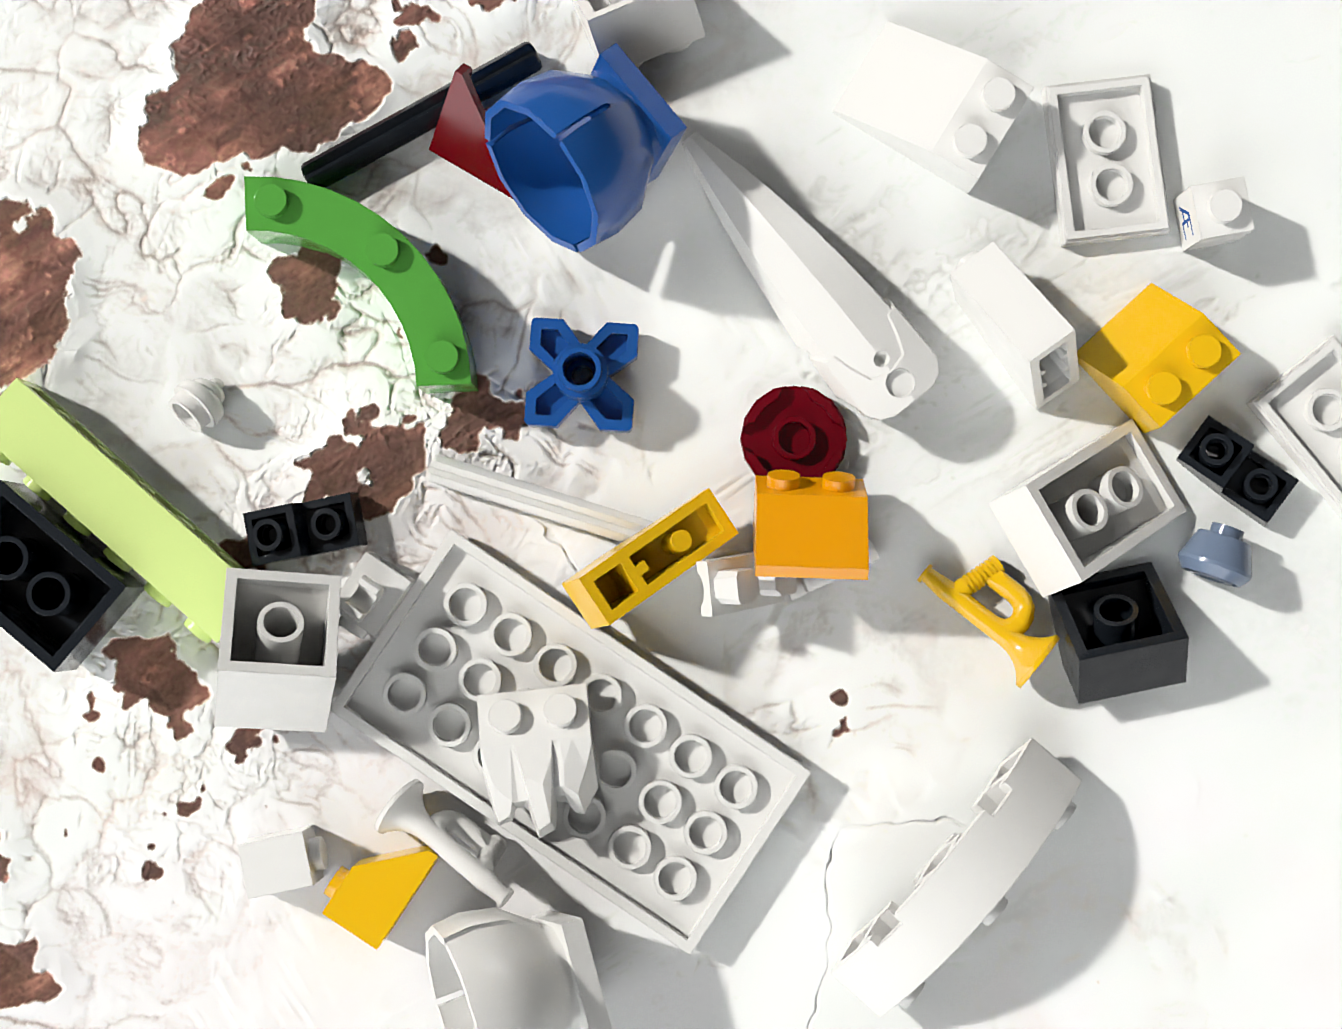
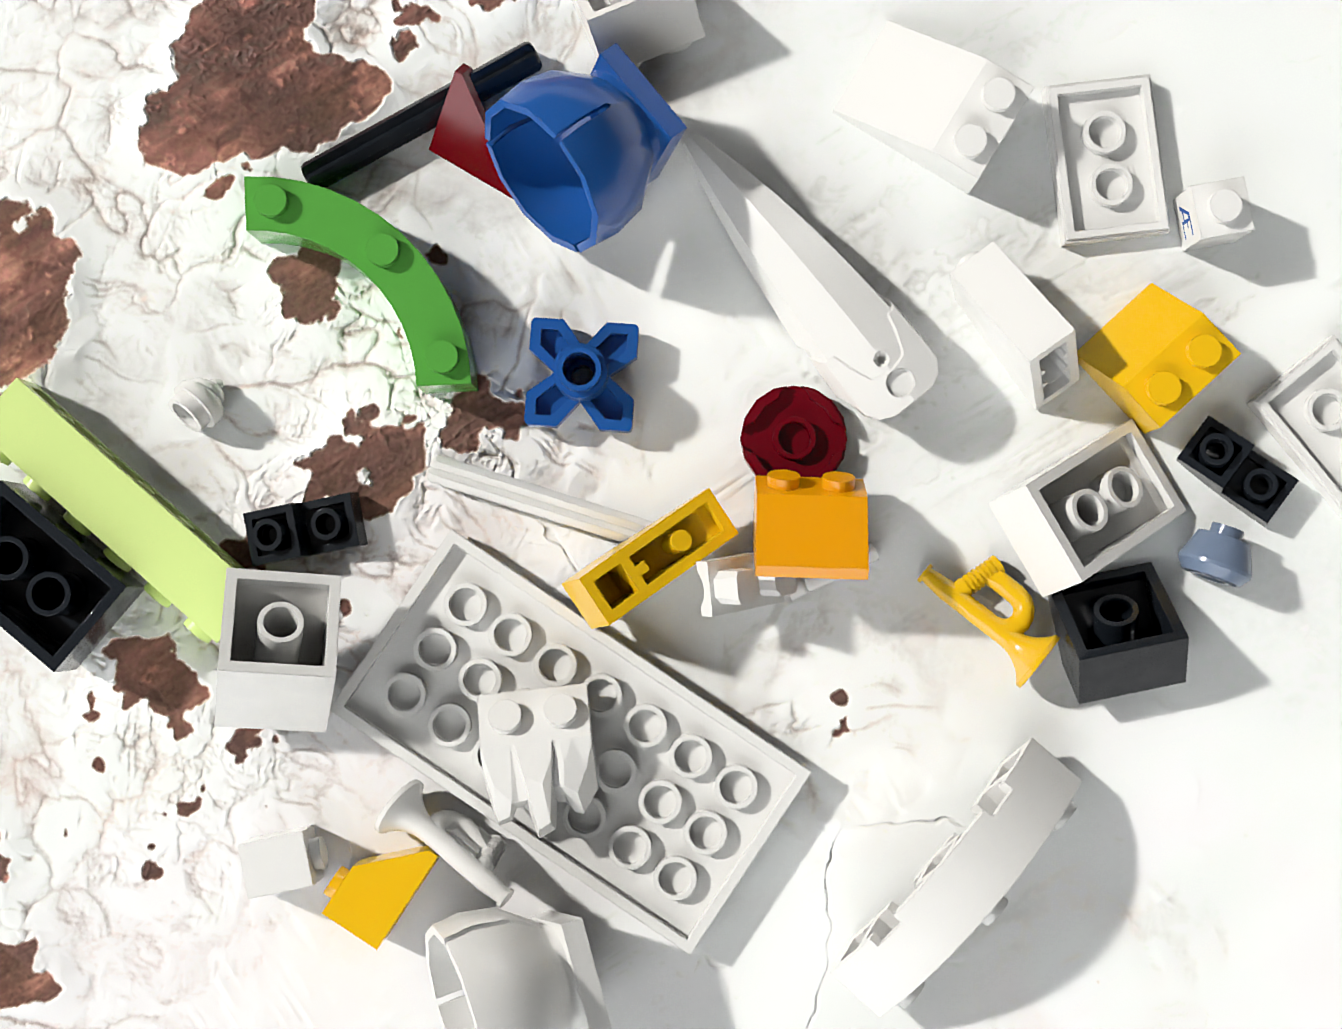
white brick [339,552,416,639] -> none

